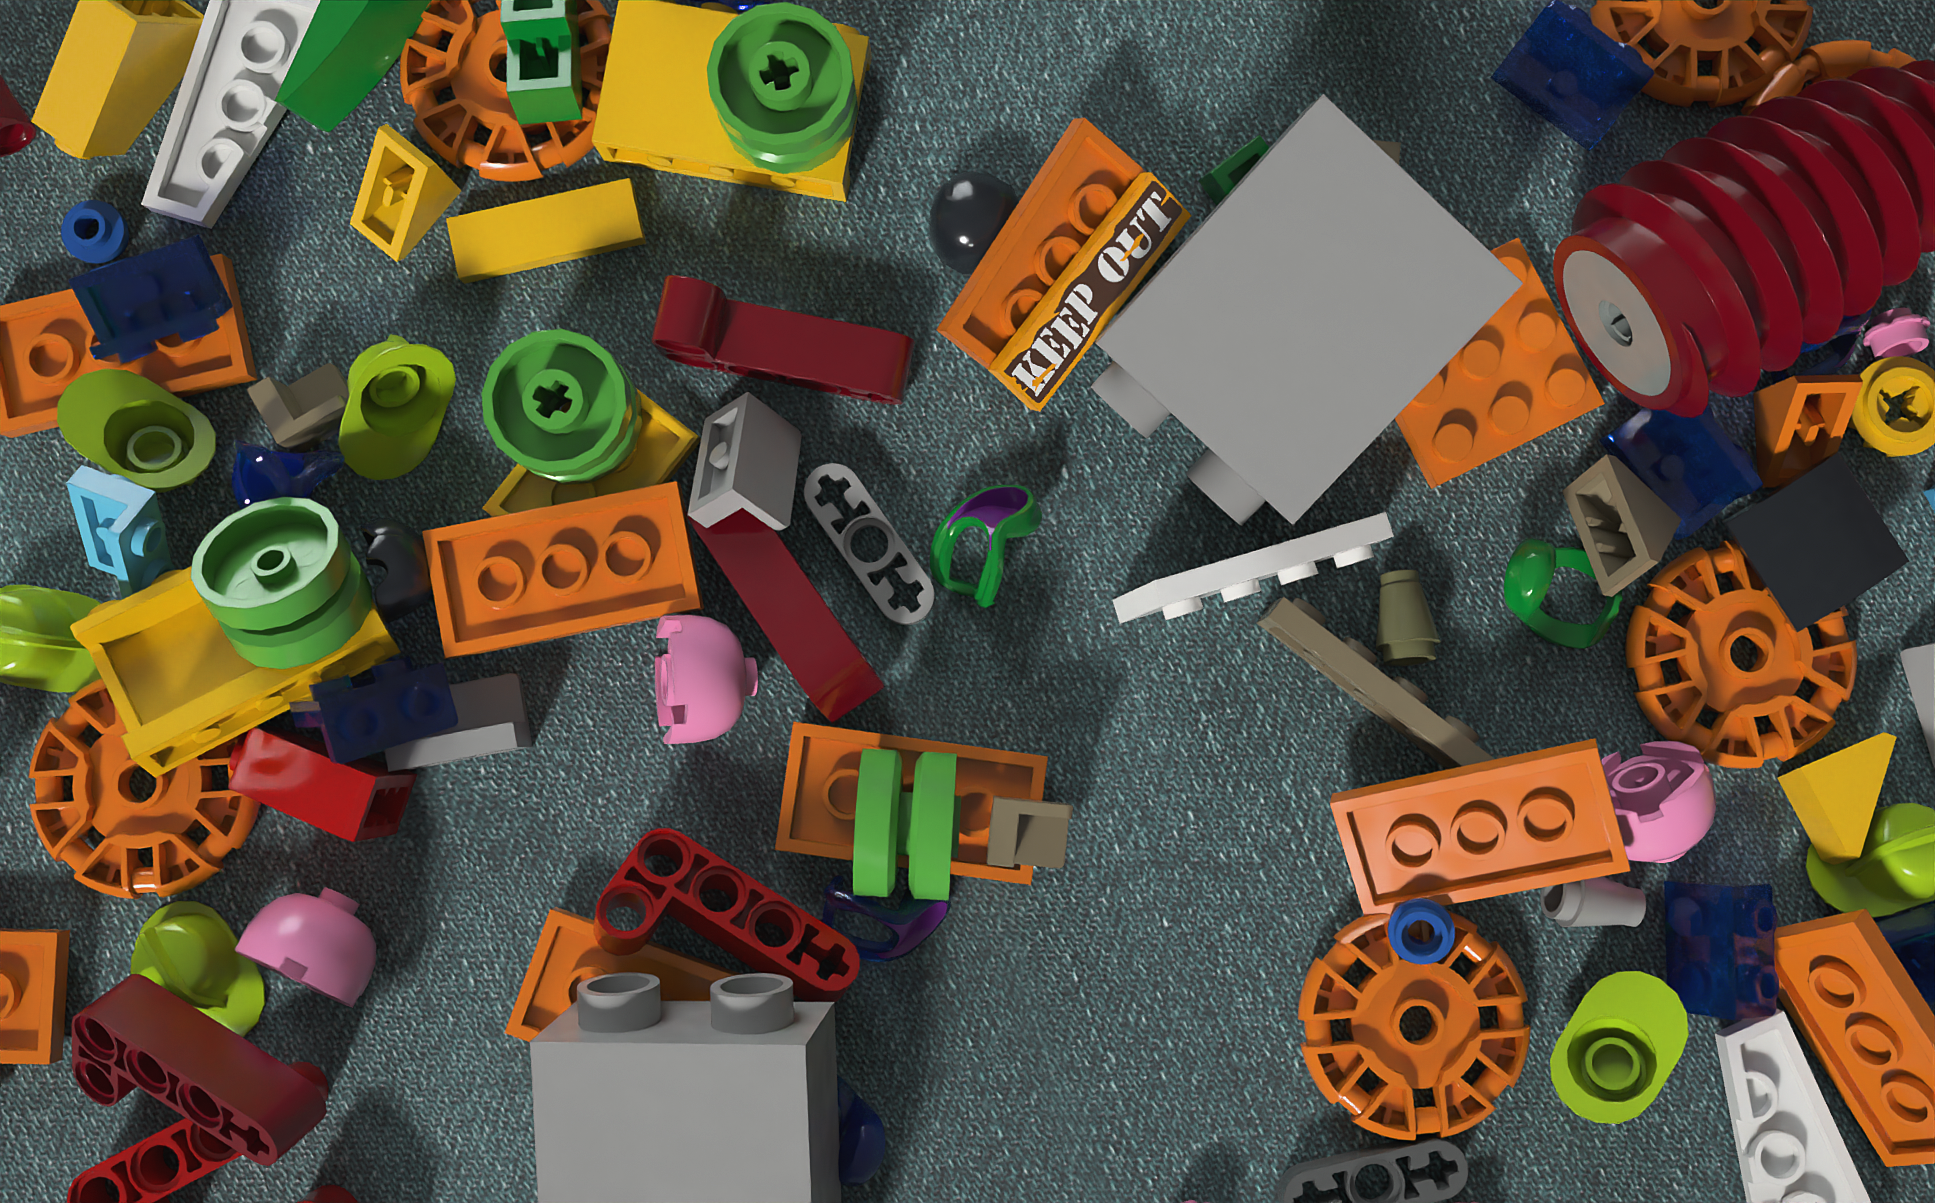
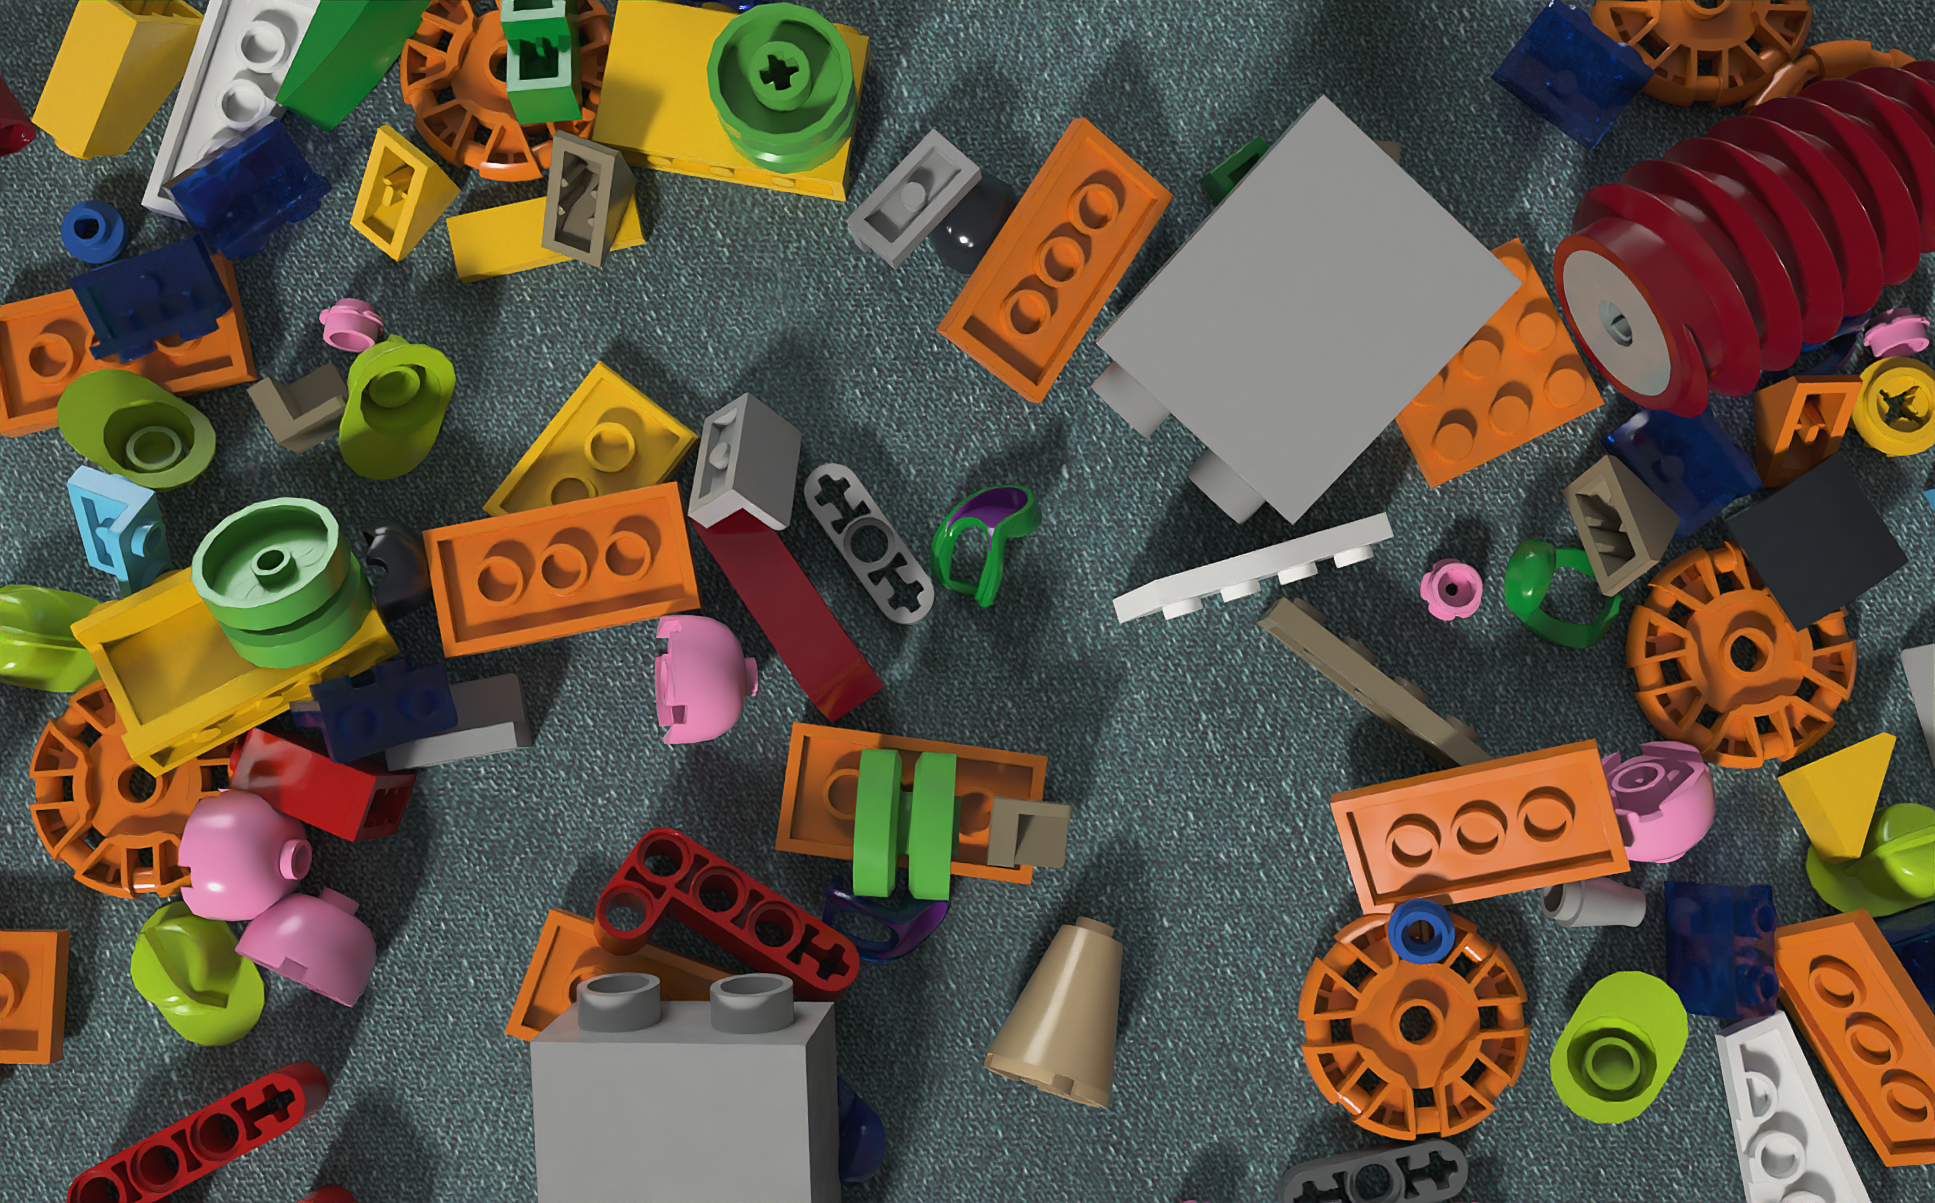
dark red beam [72,974,327,1166] -> none
clear blue piece [232,440,345,510] -> none
bright green wheel [481,329,643,485] -> none
dark red beam [652,275,915,405] -> none
tile [987,172,1192,412] -> none
olive cone [1376,570,1441,666] -> none
none -> clear blue bracket [162,115,333,260]
none -> bright pink cylinder [178,787,312,921]
none -> bright pink plate [319,298,384,353]
none -> dark tan slope [541,130,637,268]
none -> light grey panel [846,128,982,269]
none -> tan cone [982,917,1123,1109]
none -> bright pink plate [1420,558,1483,621]

